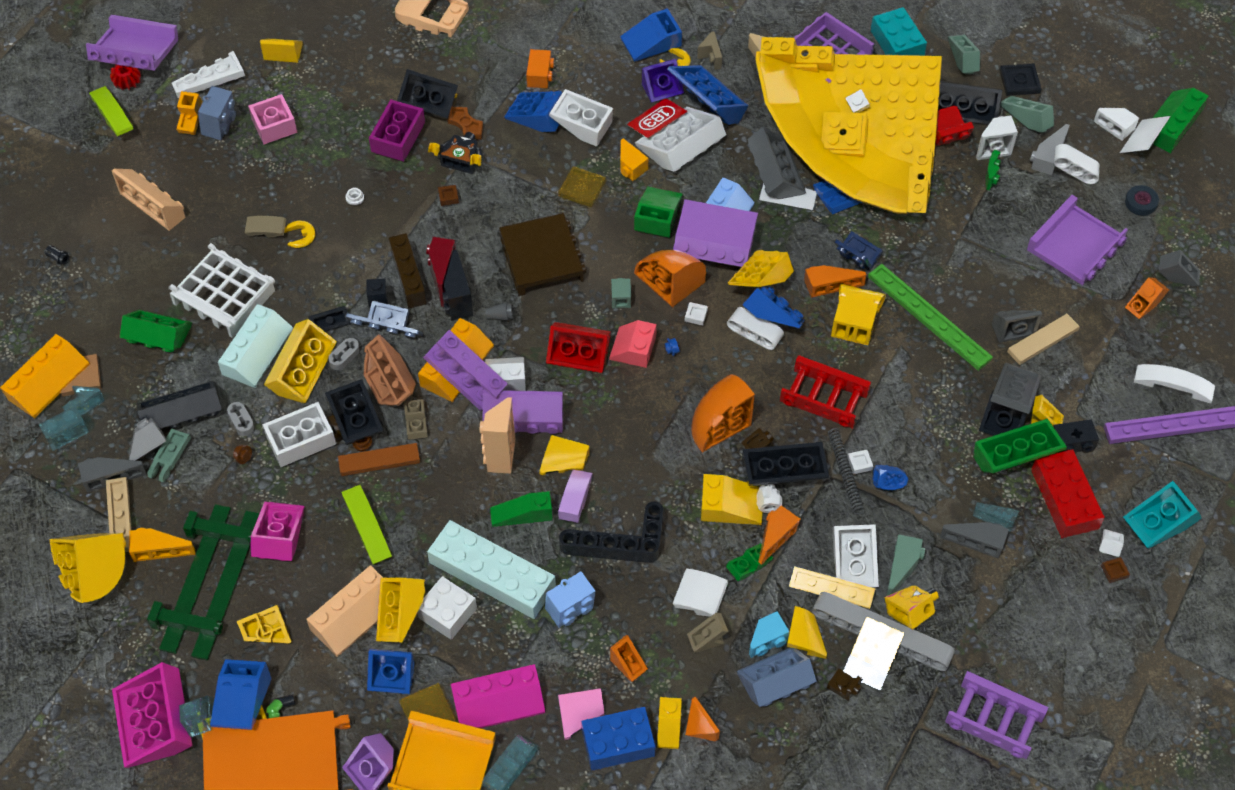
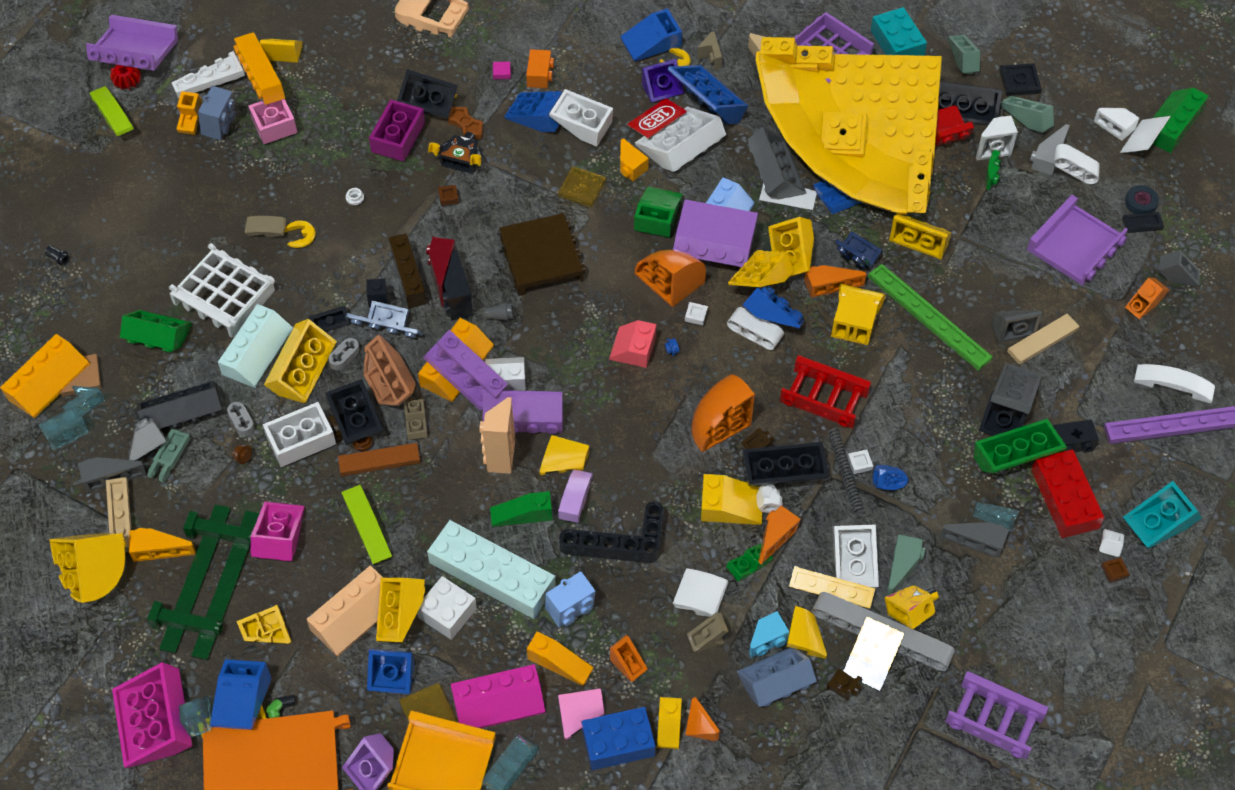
light nougat slope [112,169,186,231] -> none
red slope [546,322,611,373] -> none
sand green brick [611,278,631,308] -> none
white plate [846,90,870,113] -> none
yellow slope [1031,395,1064,426] -> none
none -> light orange brick [233,32,285,105]
none -> dark pink tile [493,62,511,79]
none -> light orange slope [527,632,593,686]
none -> yellow slope [768,217,814,278]
none -> yellow slope [889,214,951,259]
none -> black tile [1122,212,1164,233]

